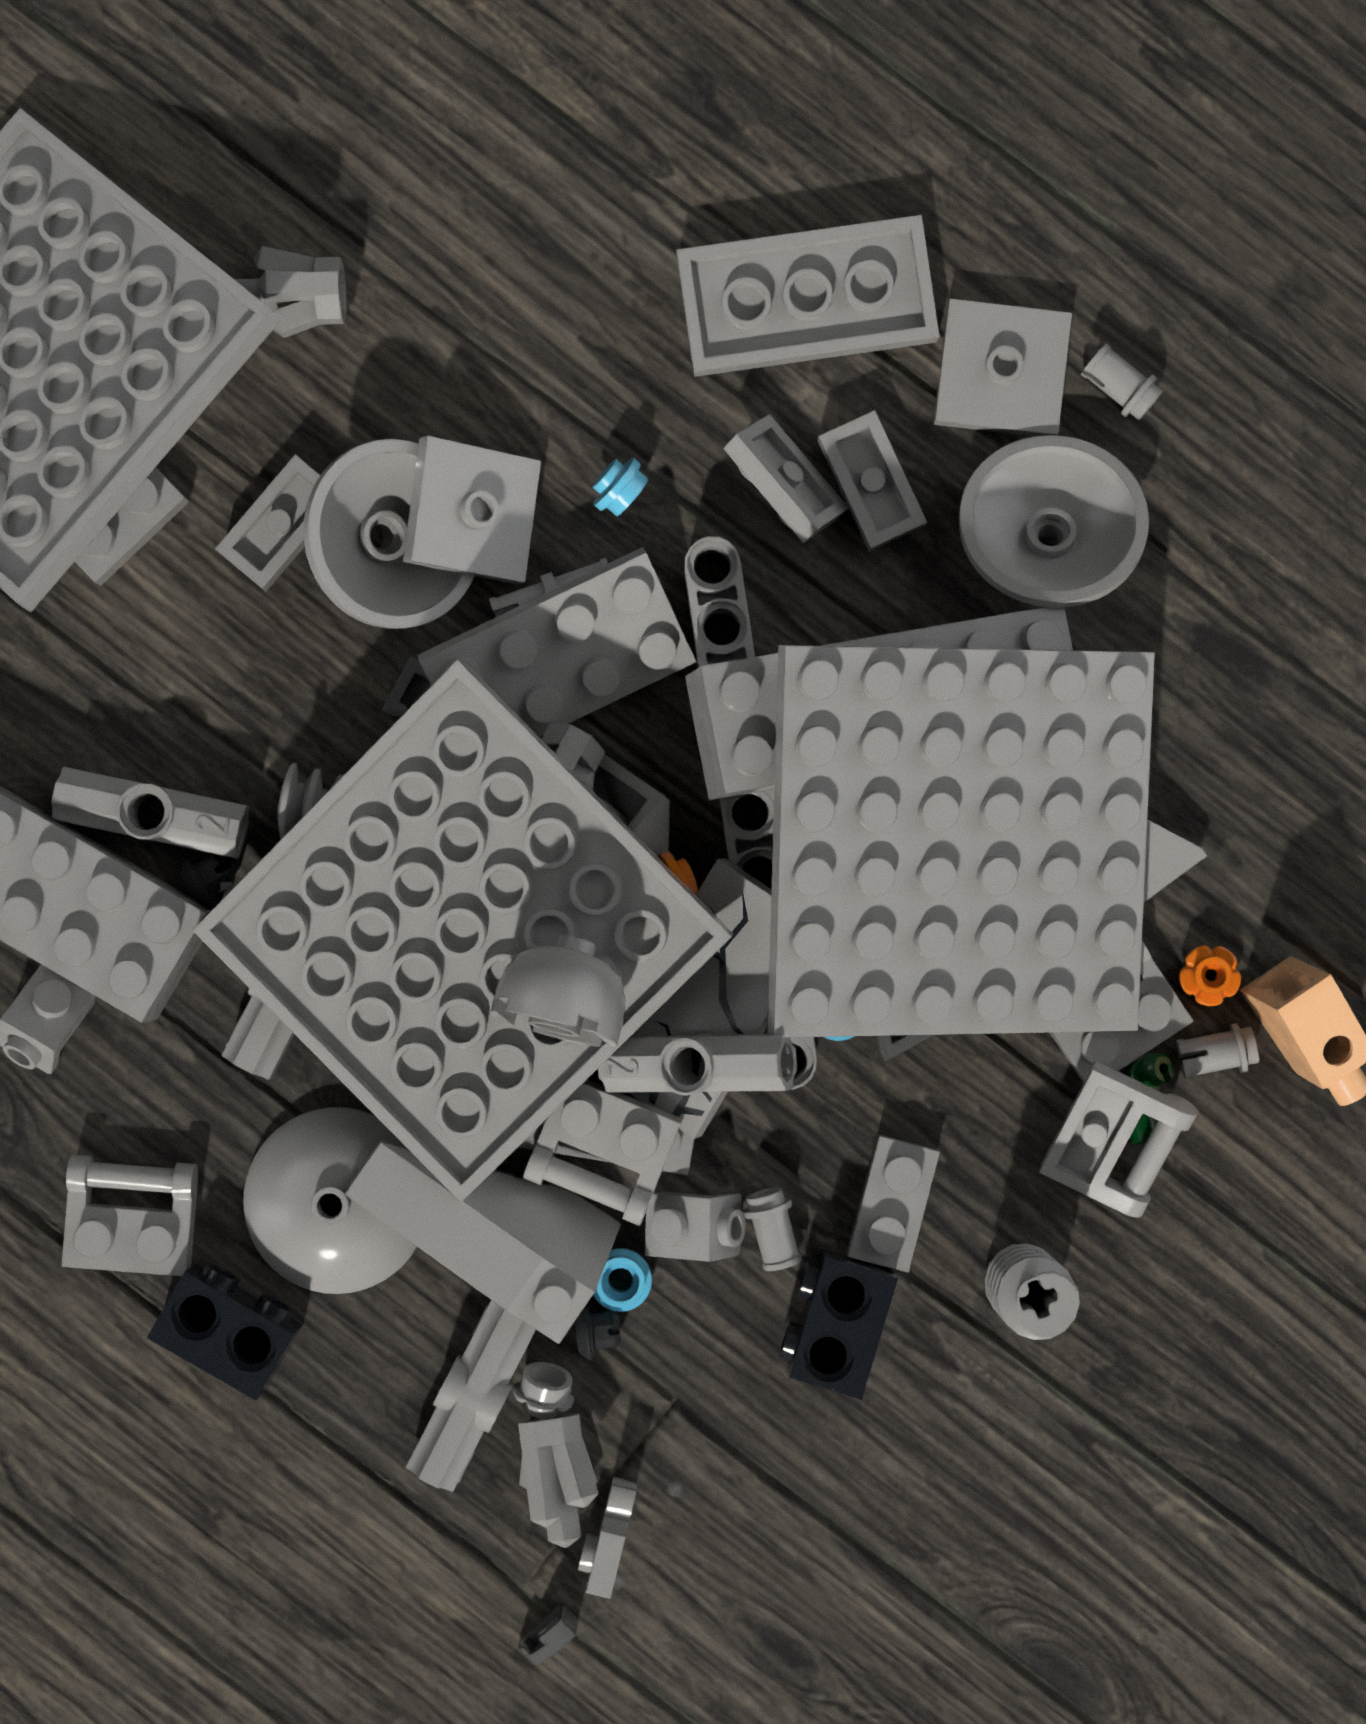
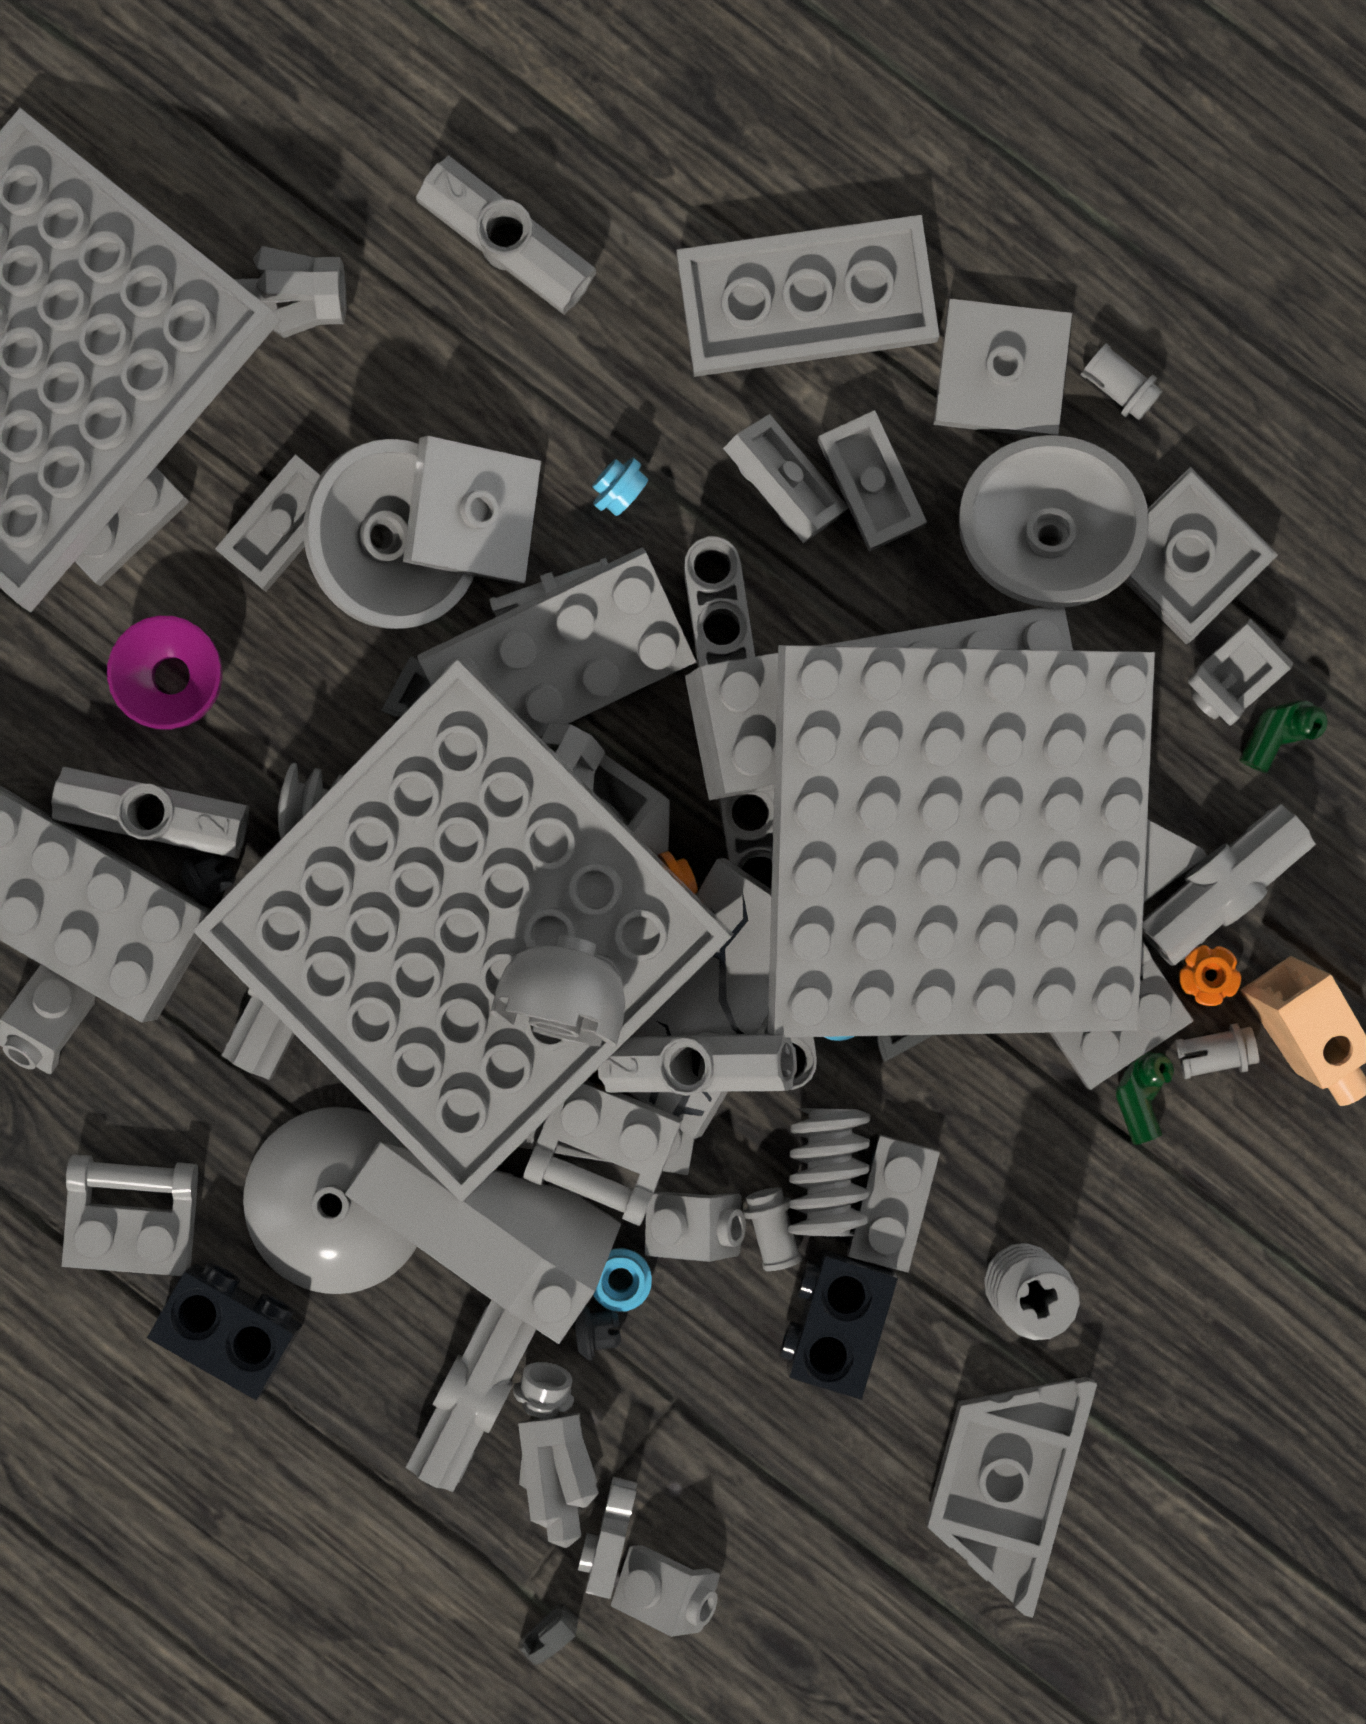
light grey plate [1039,1061,1198,1218] -> none
none -> magenta piece [107,616,223,730]
none -> light grey piece [416,156,596,315]
none -> light grey bracket [611,1545,720,1637]
none -> light grey piece [788,1108,870,1236]
none -> light grey wing [925,1377,1097,1618]
none -> light grey plate [1124,467,1278,644]
none -> light grey piece [1142,804,1316,965]
none -> light grey bracket [1188,619,1293,725]
none -> dark green arm [1239,700,1328,773]

